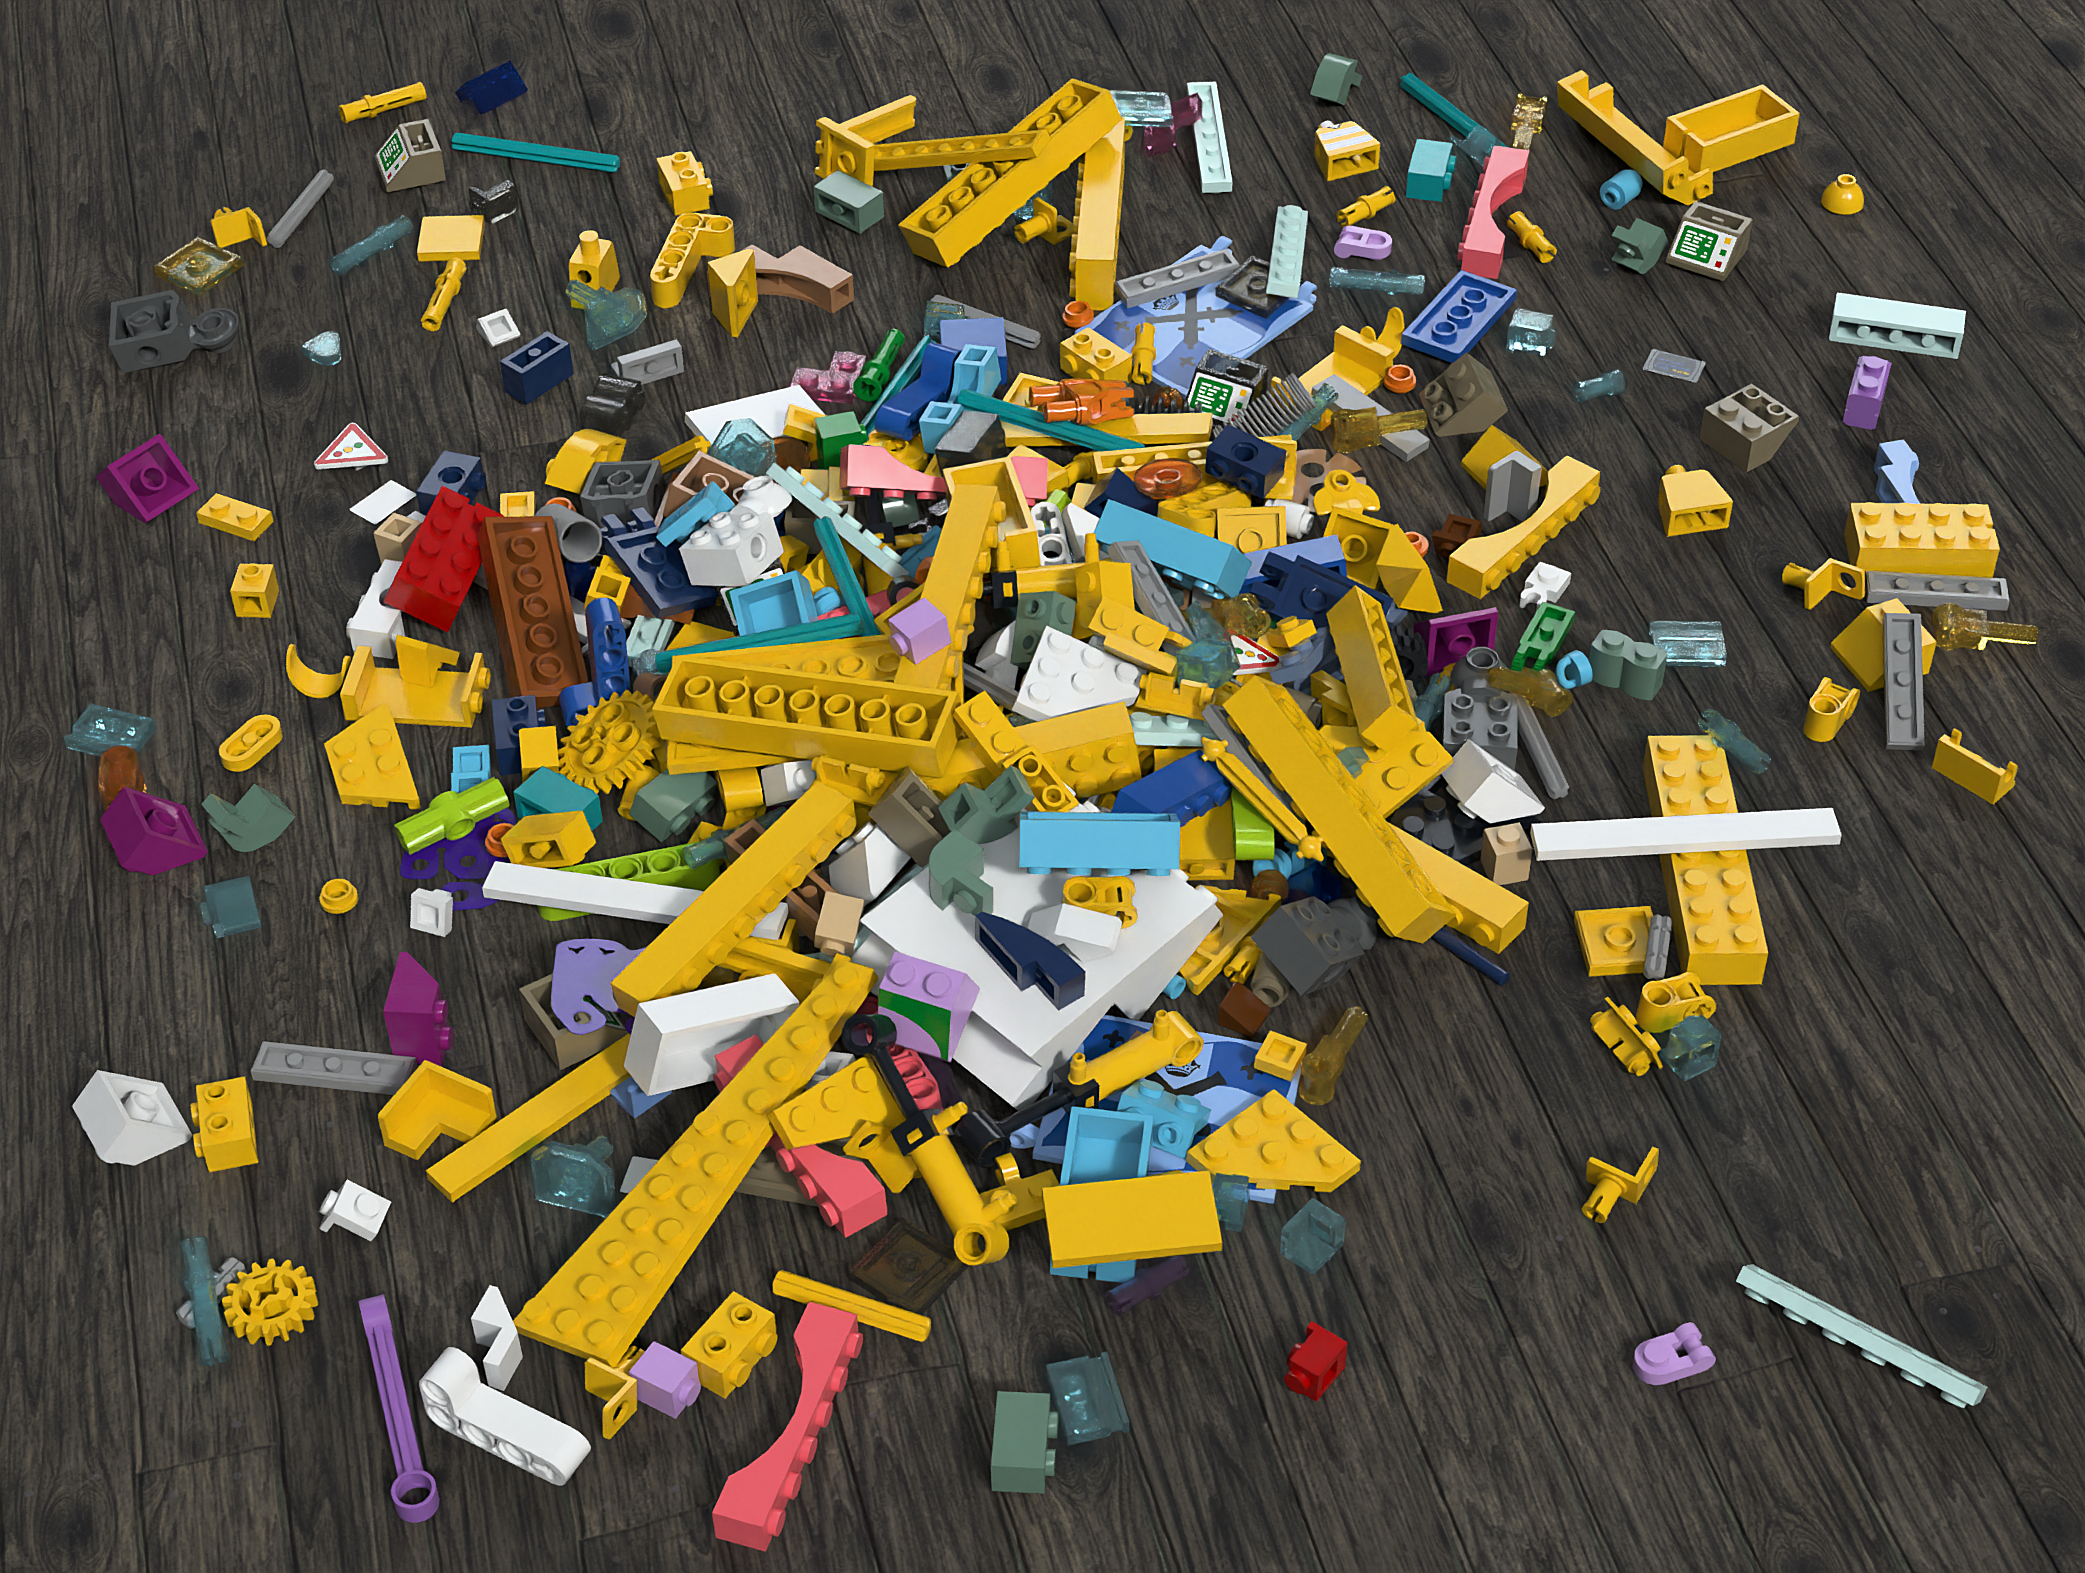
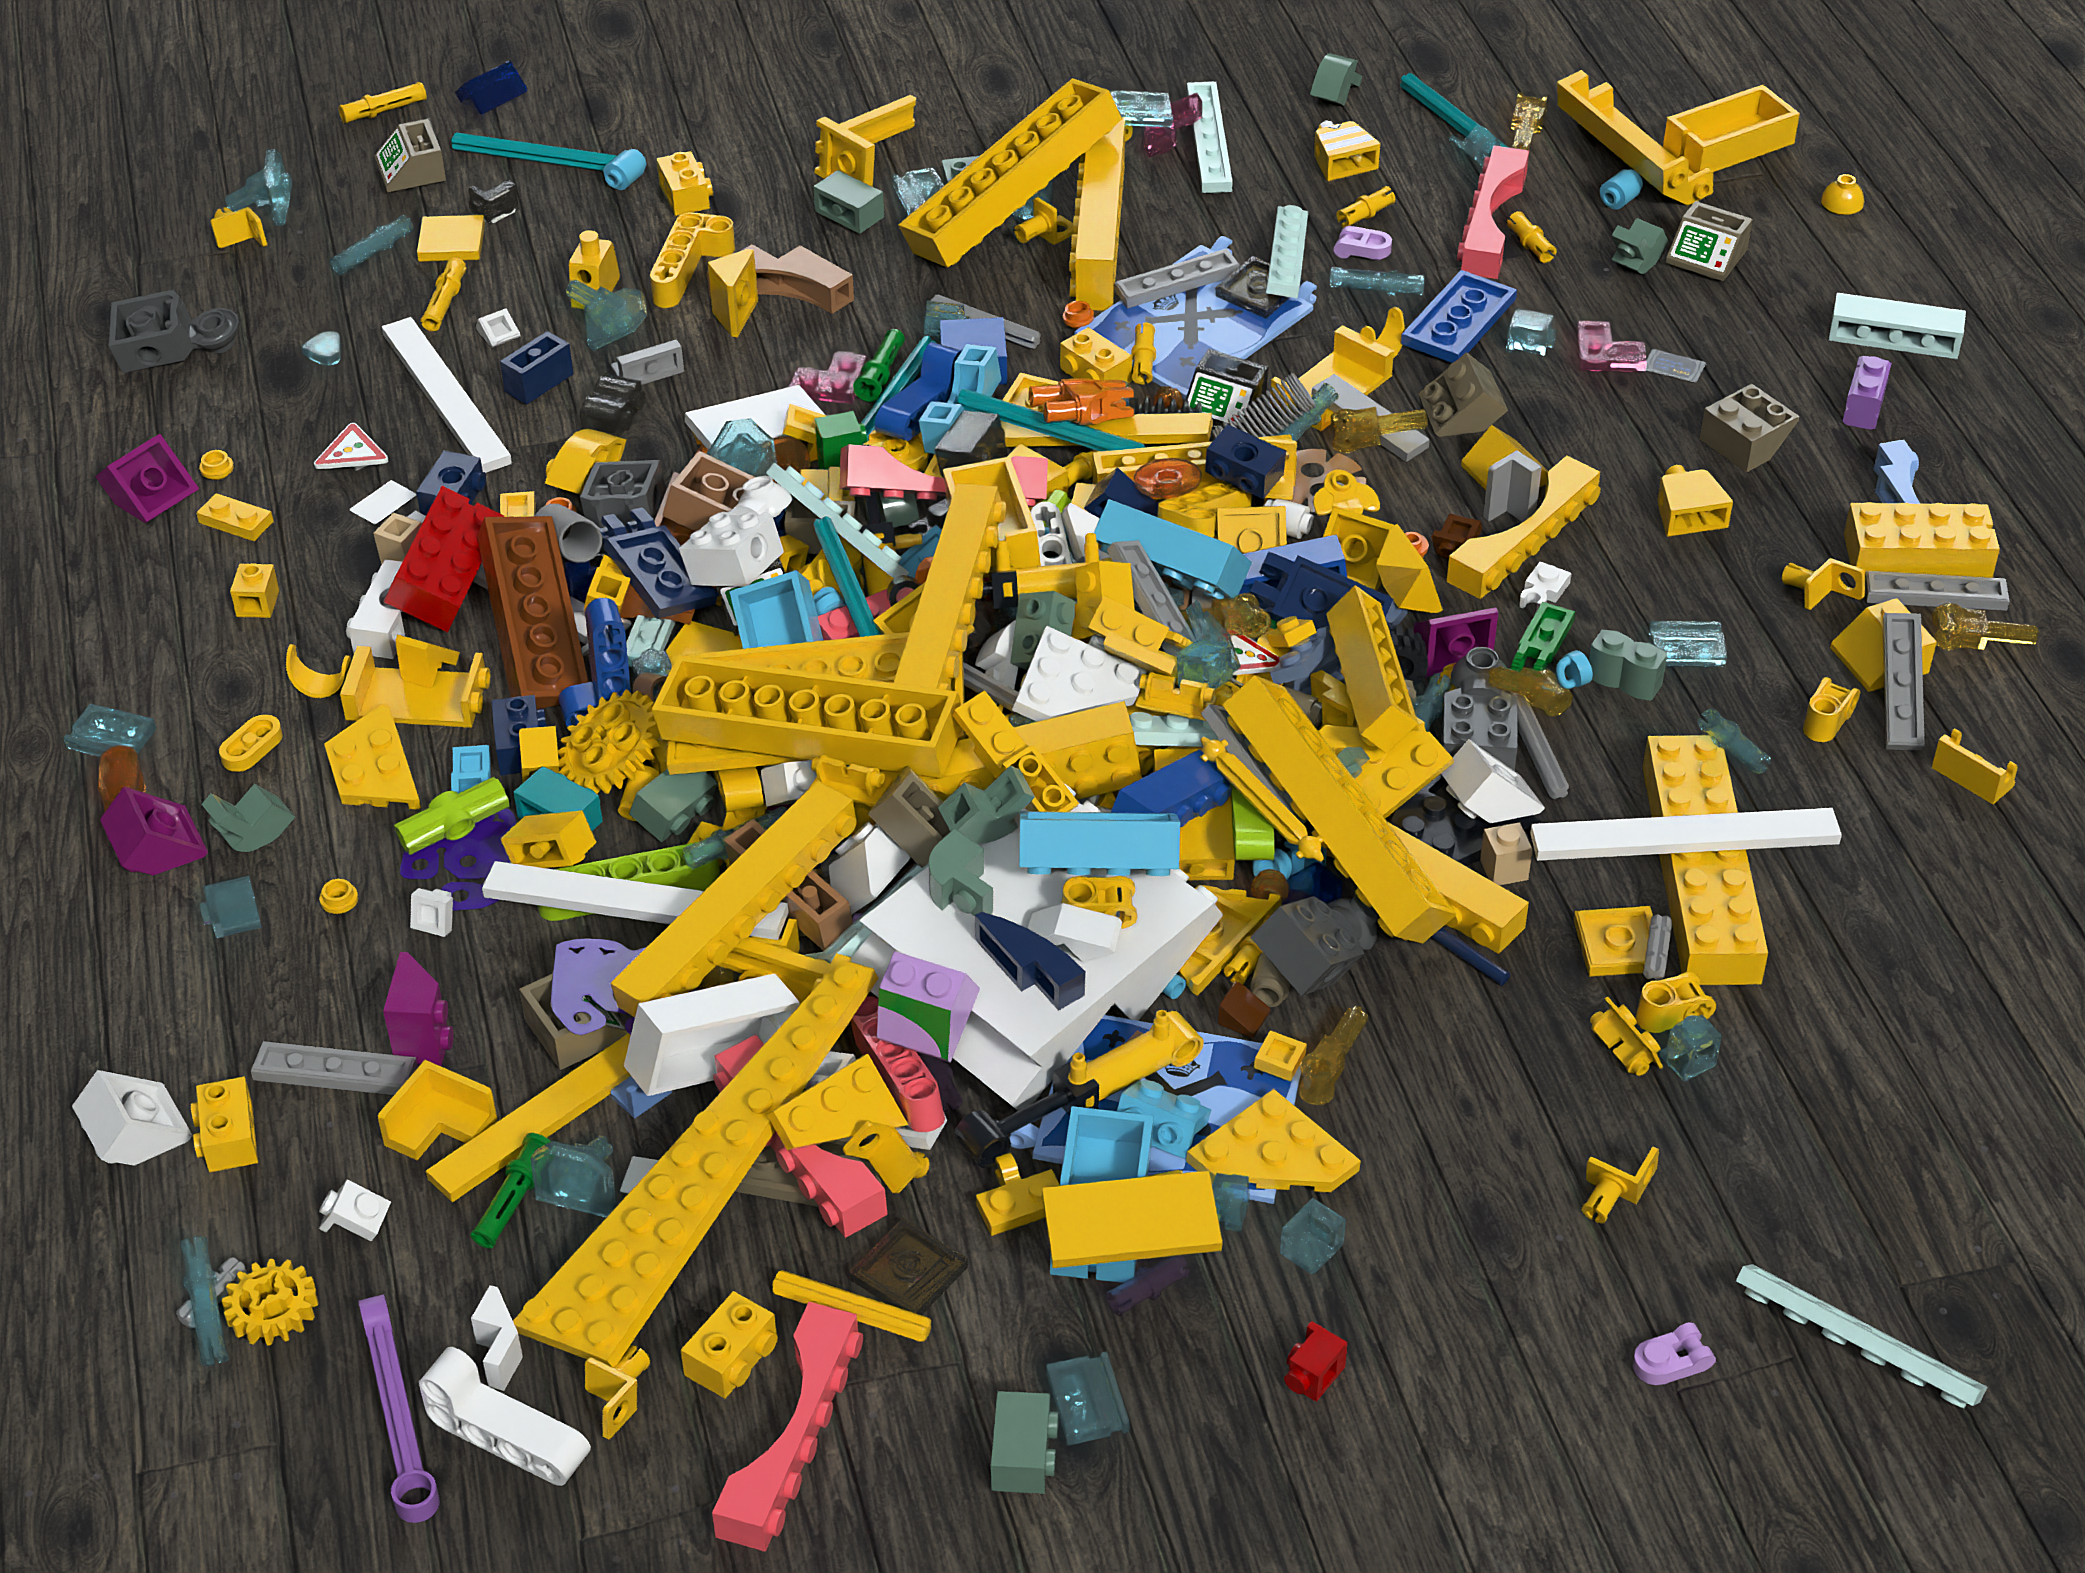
clear yellow tile [154,237,243,296] -> none
light grey axle [267,170,334,248] -> none
orange plate [485,823,514,857] -> none
lavender brick [629,1341,701,1419] -> none
yellow axle [651,435,711,475] -> none
teal axle [655,613,864,673] -> none
medium azure bracket [656,481,735,547] -> none
tan brick [814,891,864,957] -> none
yellow piece [842,1014,1017,1266] -> none
yellow tile [874,130,1051,171] -> none
lavender brick [888,597,951,665] -> none
orange plate [1384,364,1416,394] -> none
teal brick [1406,139,1457,202] -> none
clear light blue pin [1574,368,1625,402] -> none
none -> yellow plate [199,450,234,480]
none -> clear light blue piece [225,149,292,226]
none -> white tile [382,317,512,473]
none -> green pin [470,1133,558,1249]
none -> medium azure brick [603,149,646,190]
none -> clear light blue plate [892,167,944,215]
none -> clear pink plate [1577,321,1647,372]

